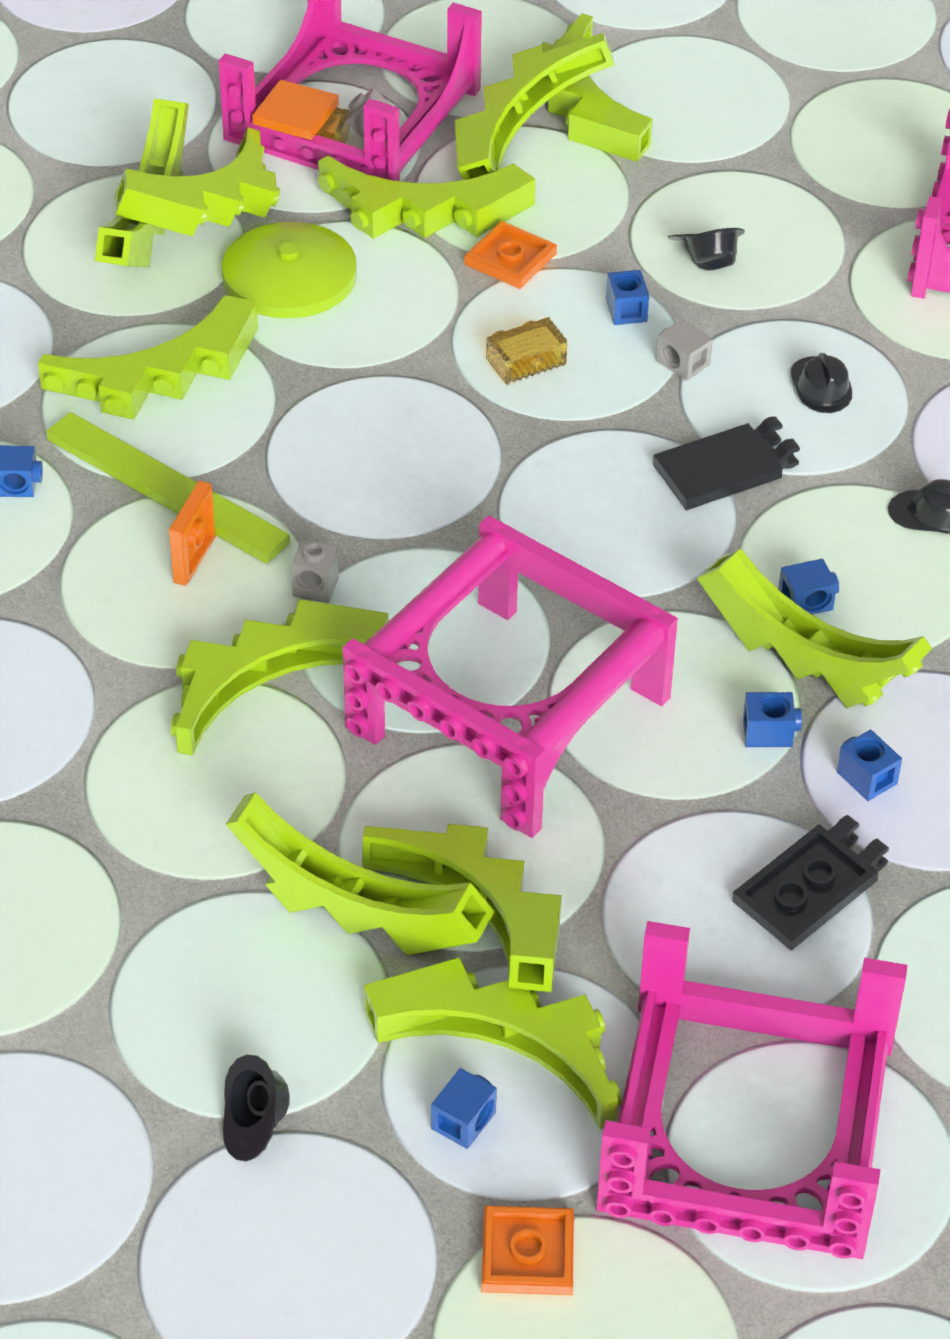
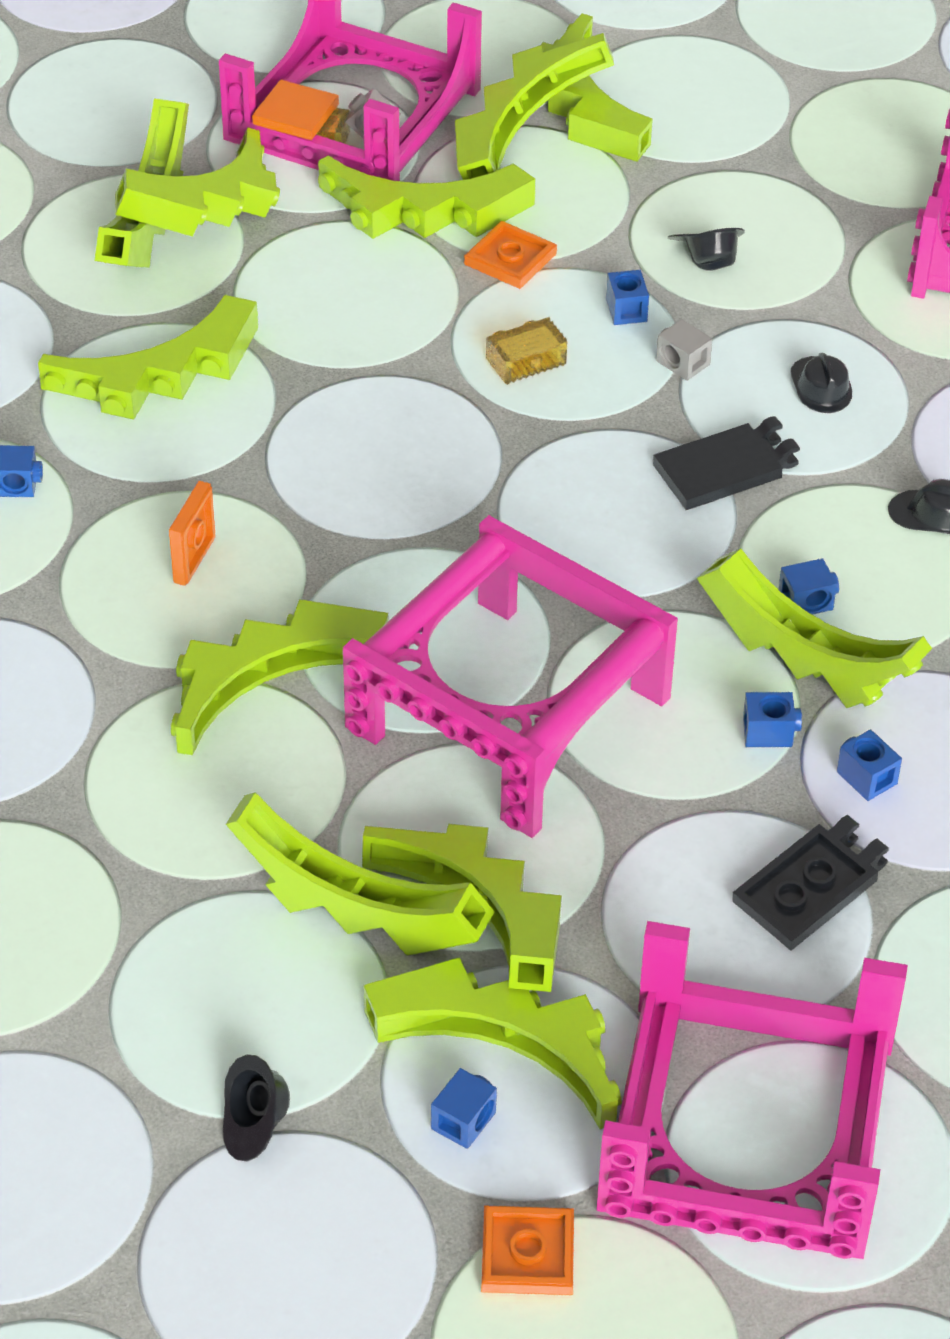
lime tile [46,412,290,564] -> none
lime dish [222,222,357,318] -> none
light grey brick [291,539,339,603] -> none

